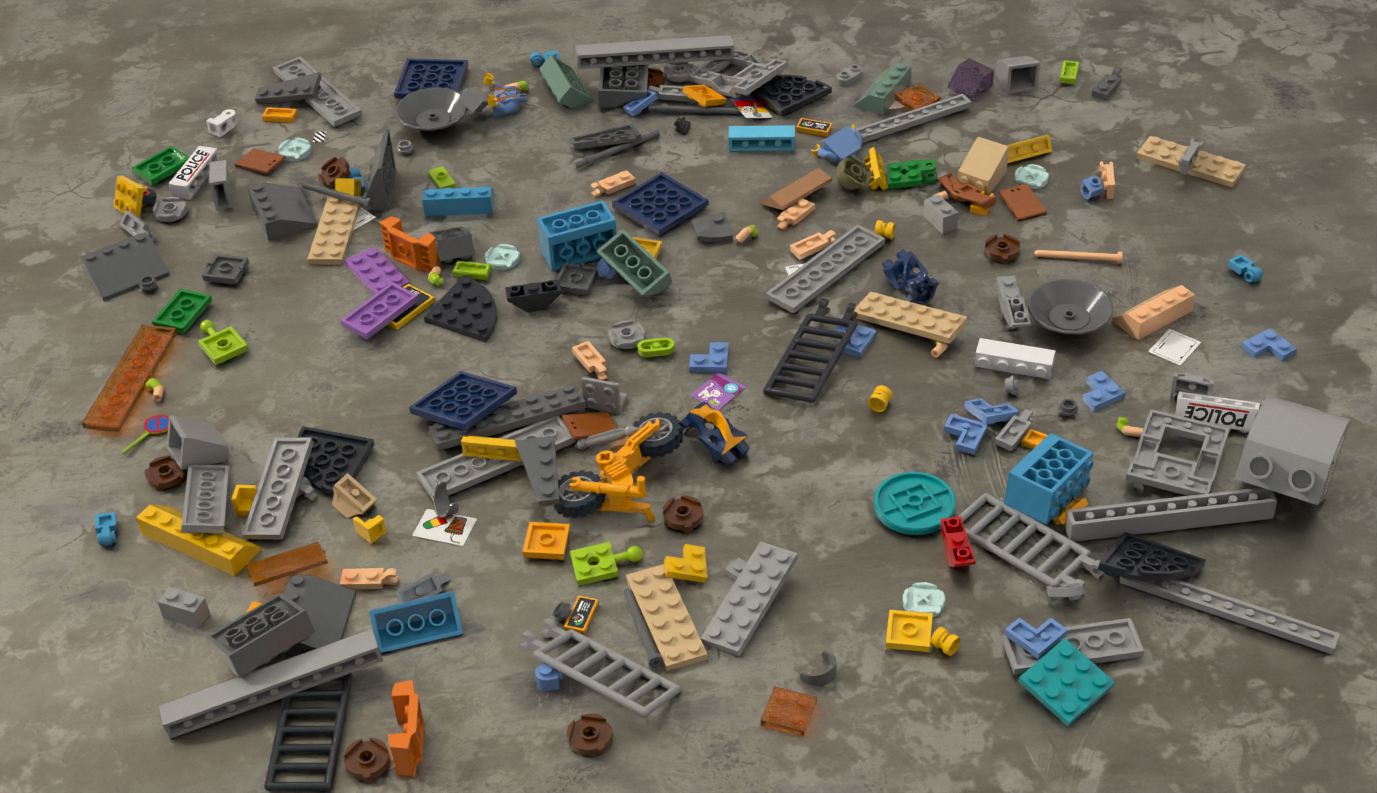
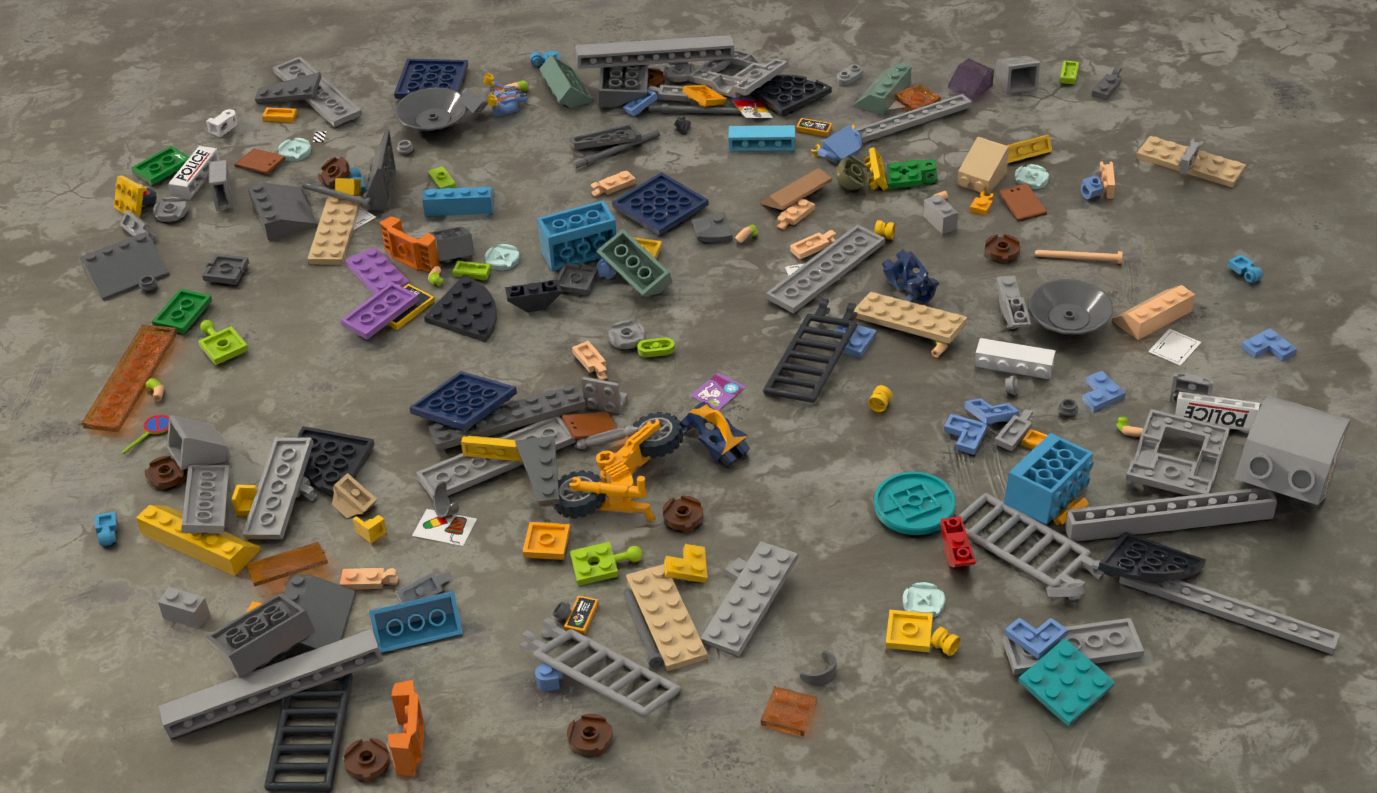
medium blue plate [689,342,729,373] -> none
dark orange plate [938,172,996,209] -> none

